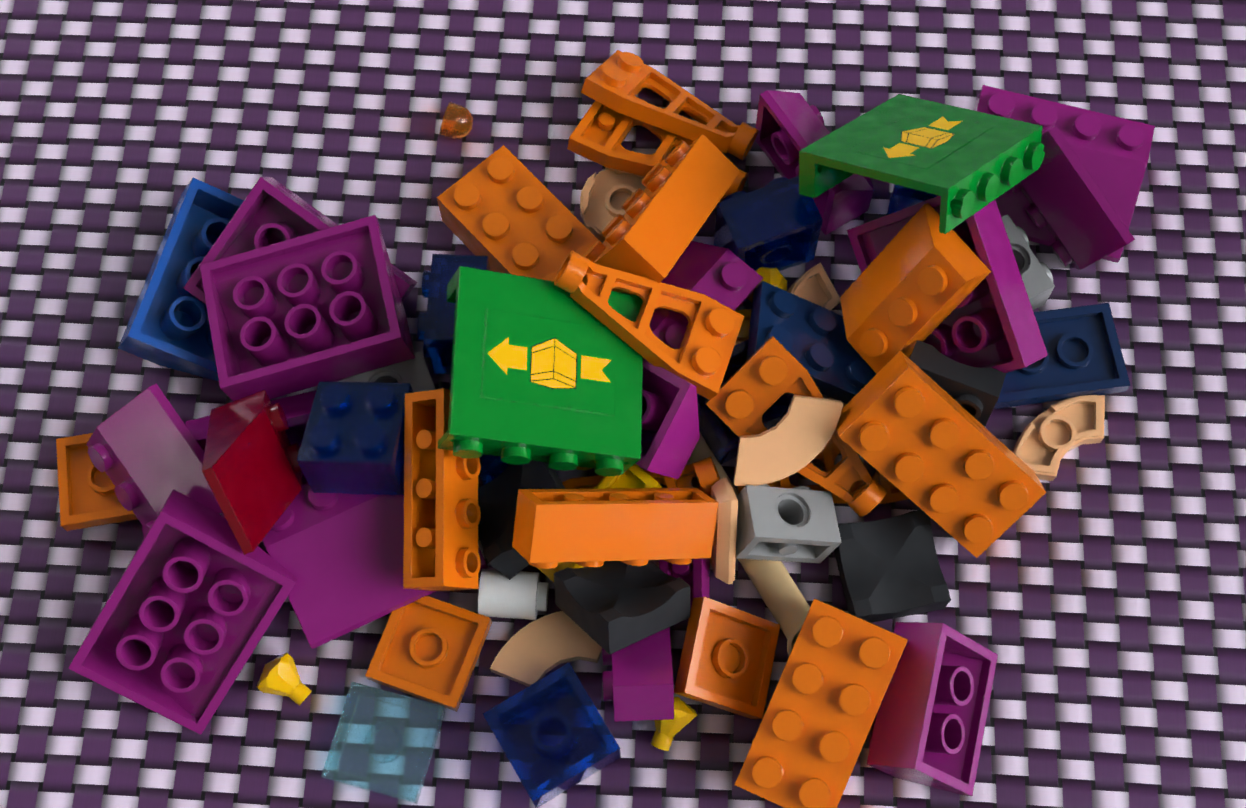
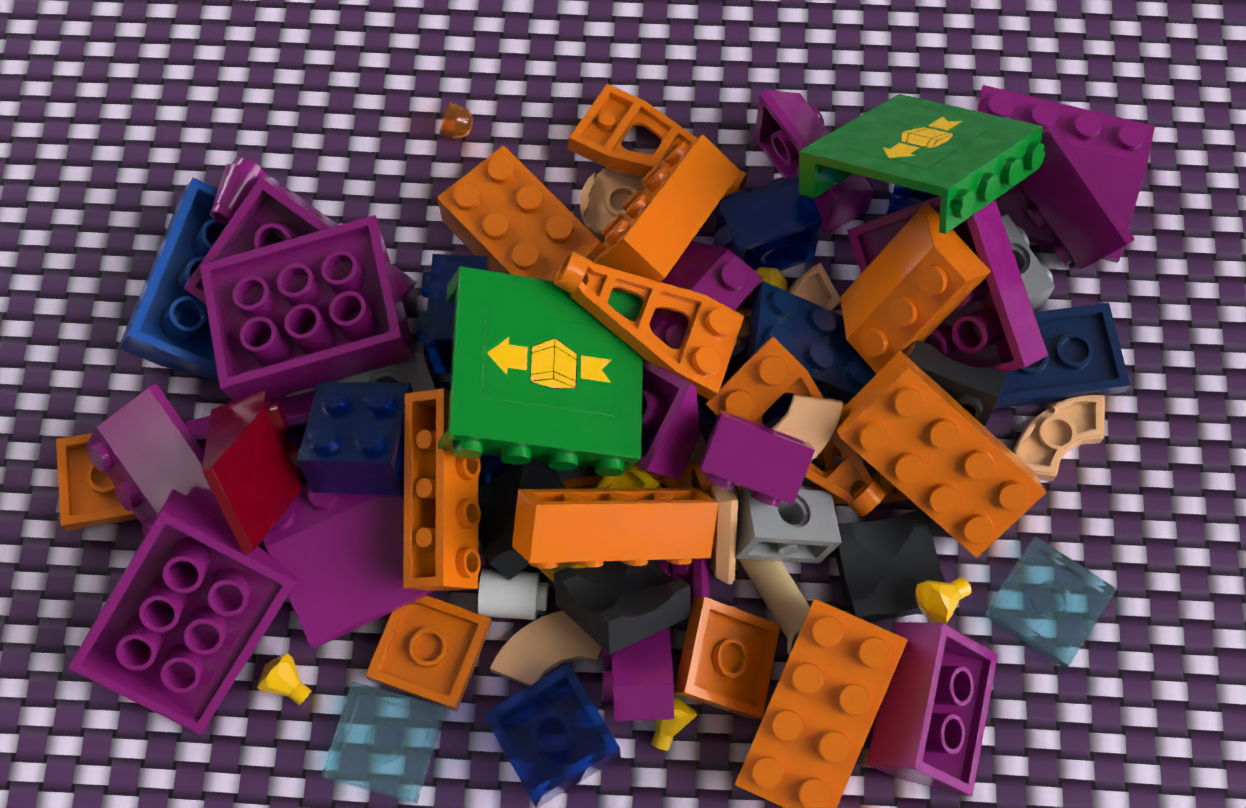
orange plate [581,50,759,161] -> none
none -> magenta cone [209,157,267,226]
none -> magenta brick [700,409,815,507]
none -> yellow rock [915,577,971,624]
none -> clear light blue tile [983,536,1117,669]

